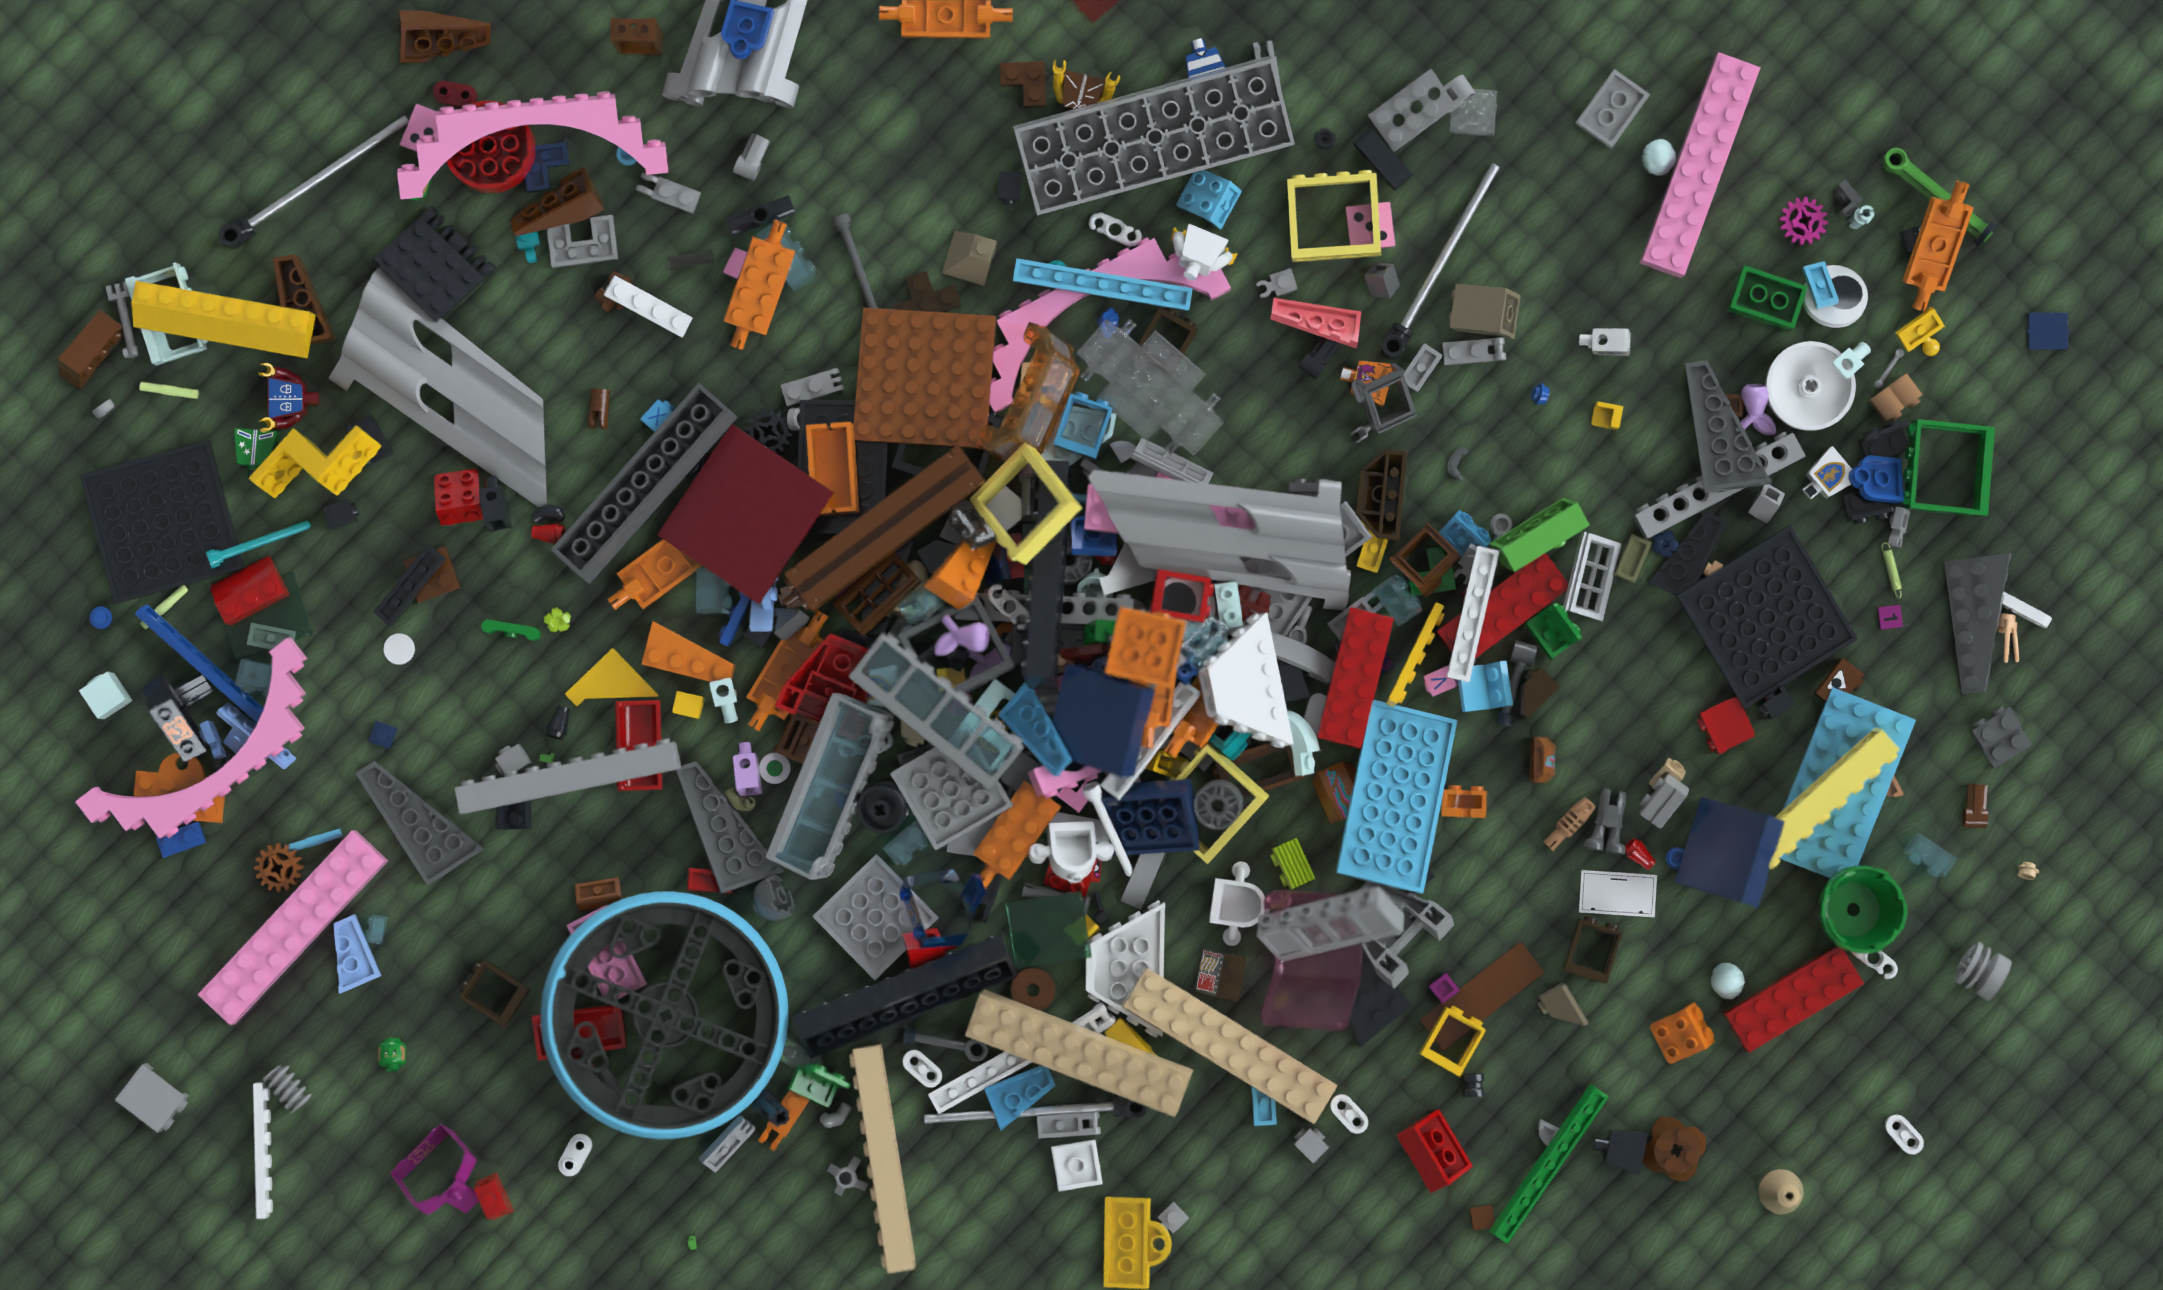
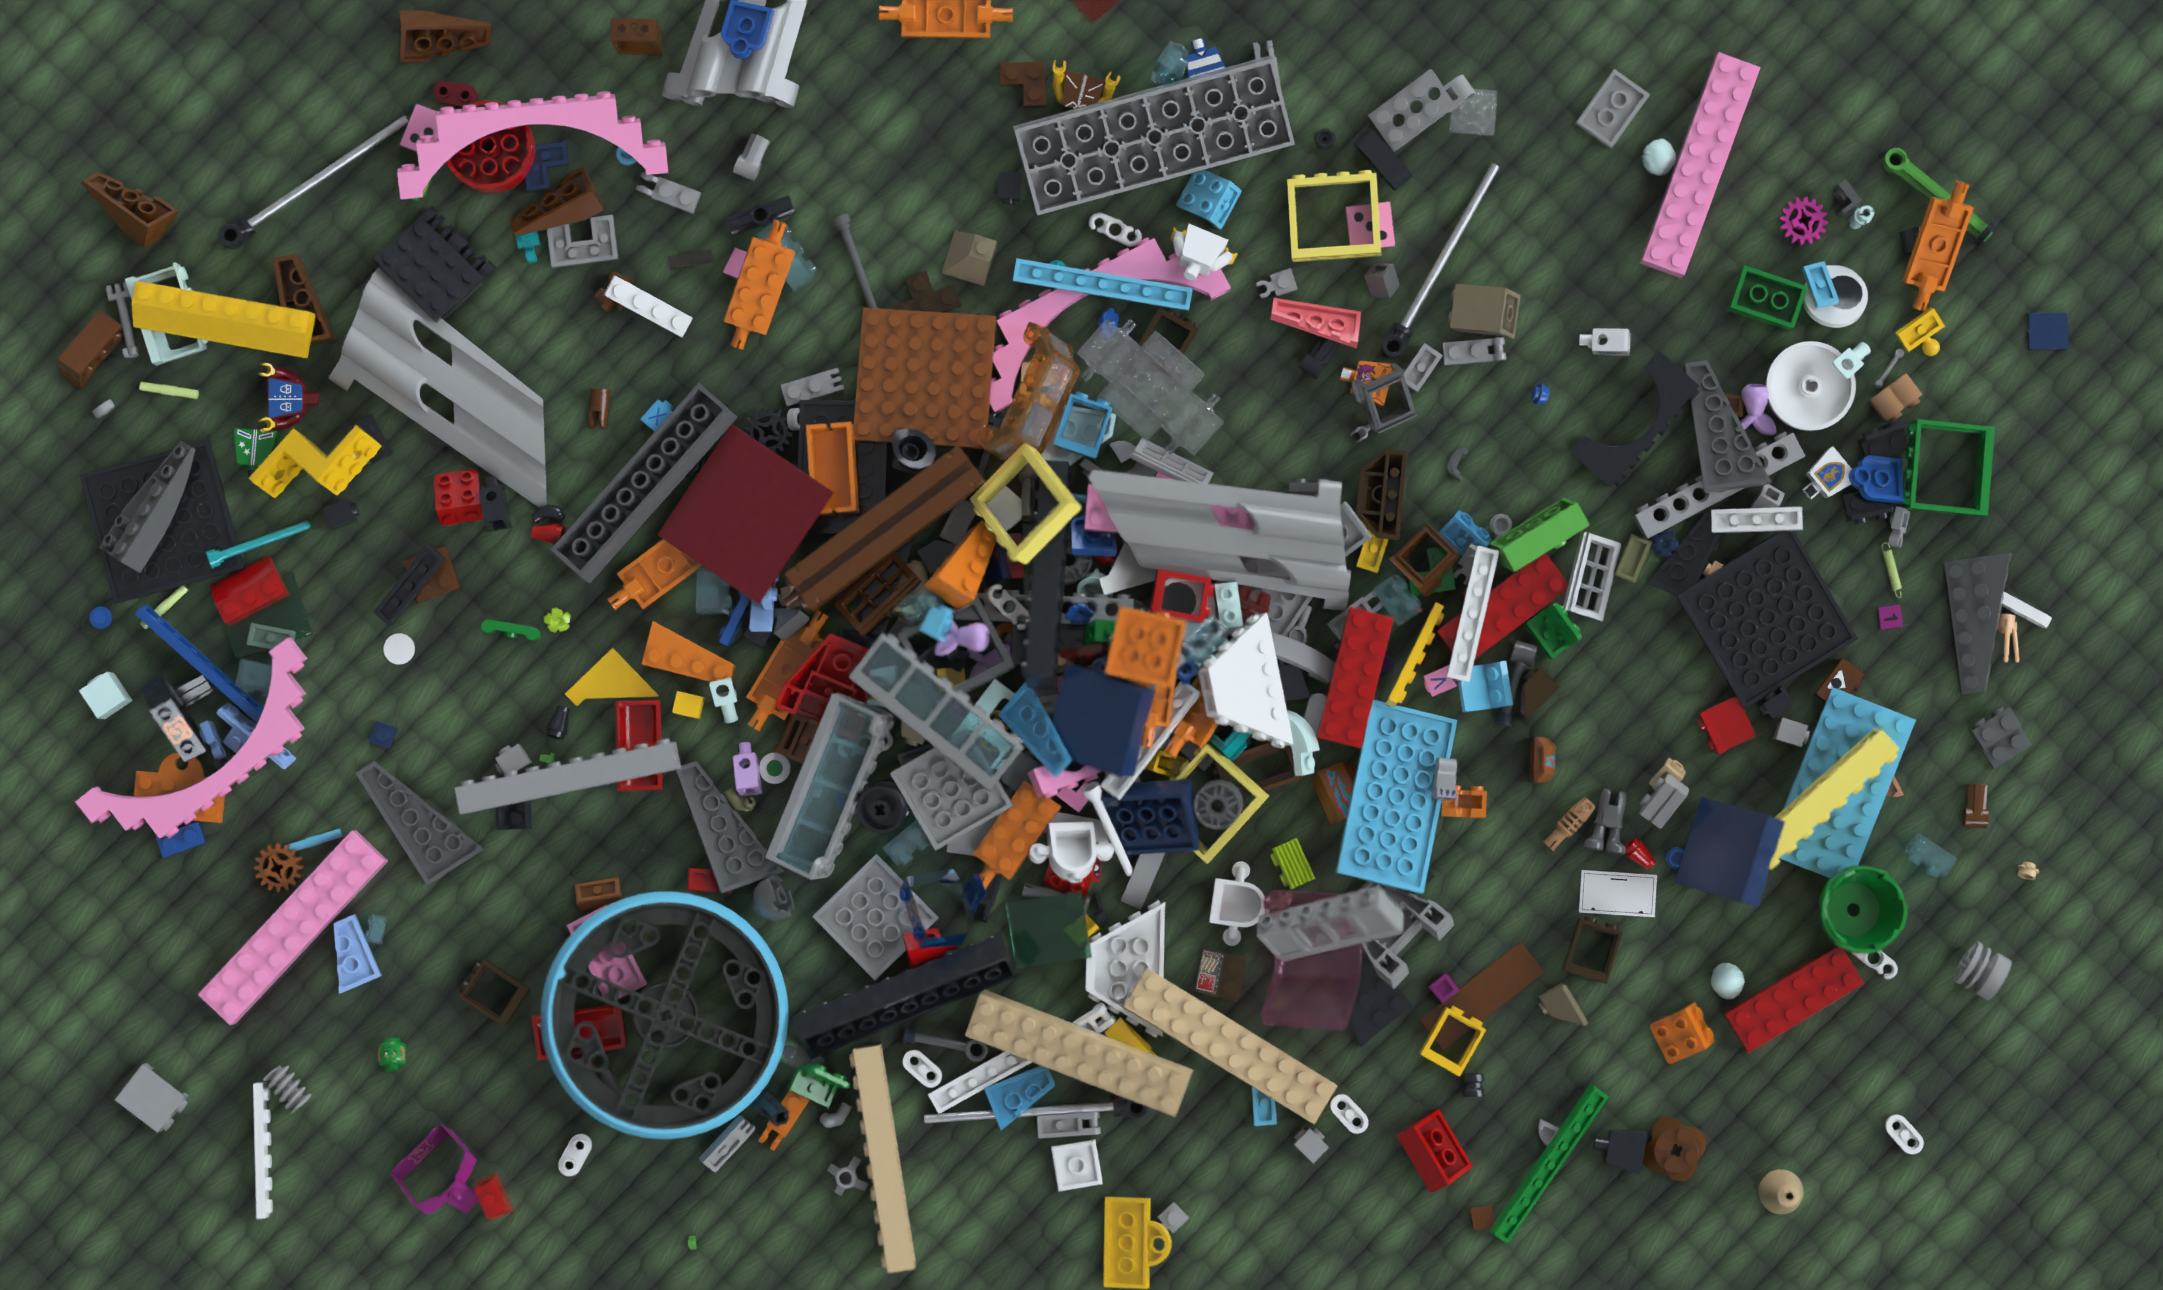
clear smoke bracket [948,505,996,550] -> none
reddish brown tile [1011,968,1055,1011] -> none
yellow panel [1591,401,1623,430] -> none
none -> reddish brown wedge [82,172,178,248]
none -> dark grey wedge [99,441,195,573]
none -> black piece [892,428,936,469]
none -> medium azure brick [920,605,954,642]
none -> blue plant [1065,602,1094,625]
none -> clear light blue brick [1151,40,1189,85]
none -> light grey leg [1431,757,1457,801]
none -> black arch [1570,351,1700,487]
none -> white plate [1711,507,1803,533]
none -> light grey brick [1773,718,1810,747]

